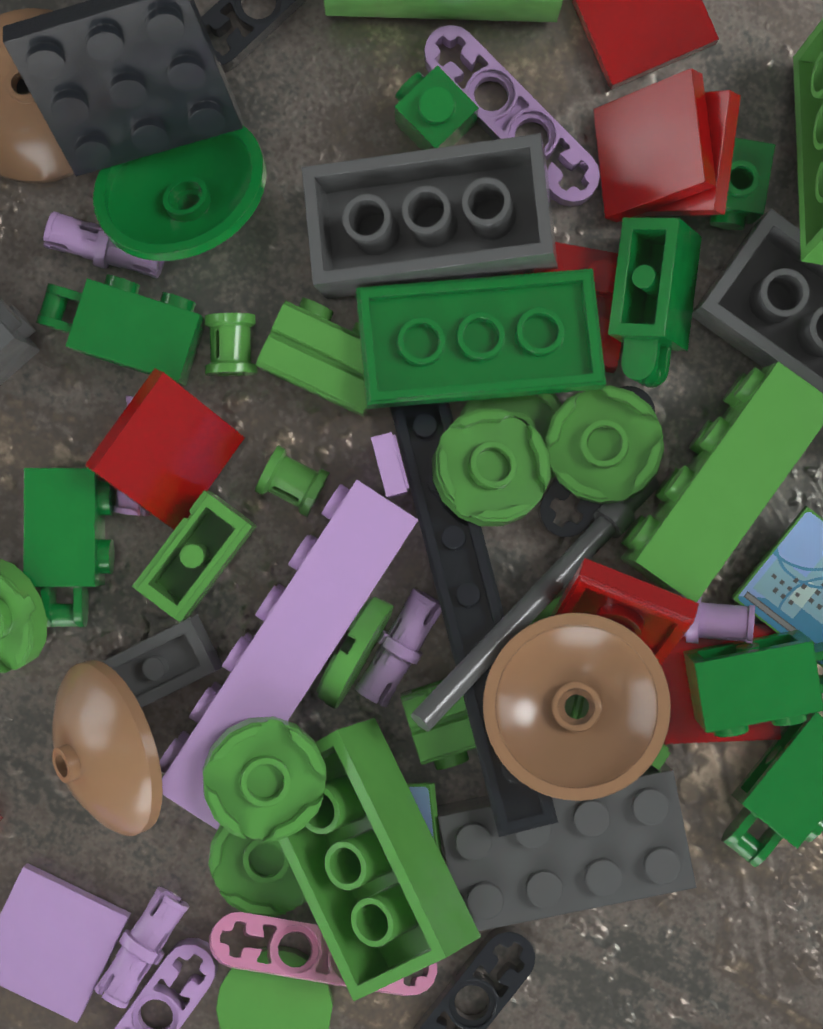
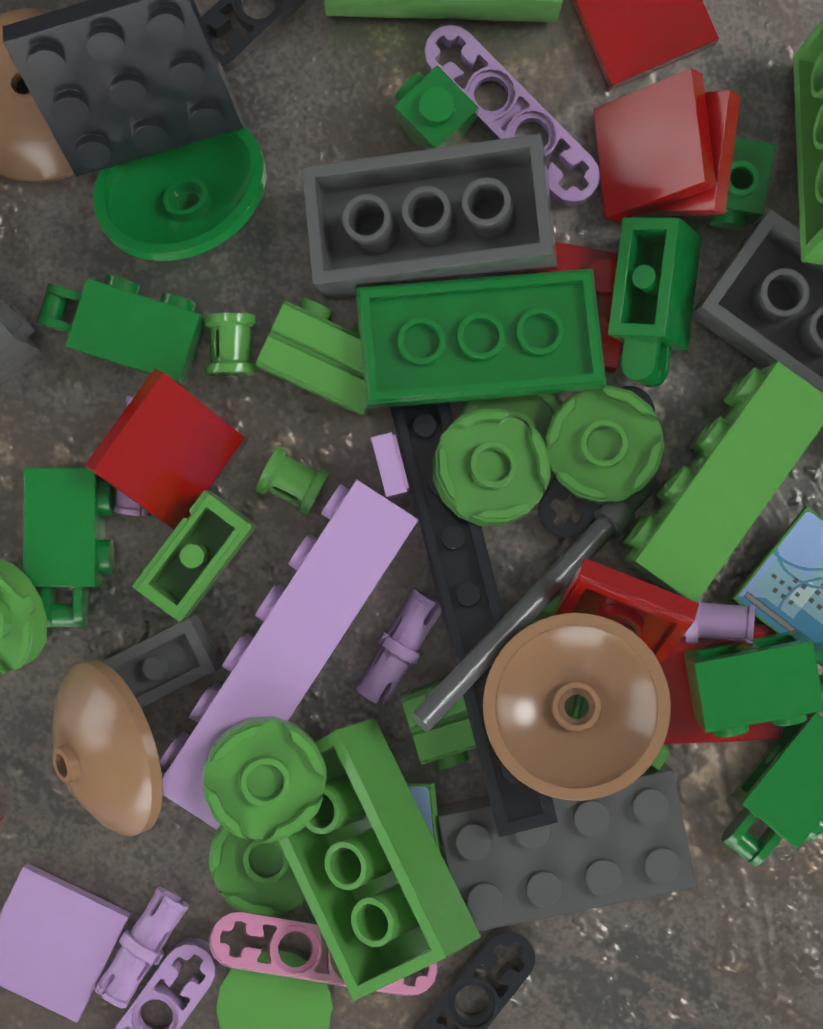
lavender pin [43,211,165,279] -> none
bright green tile [316,596,394,709] -> none

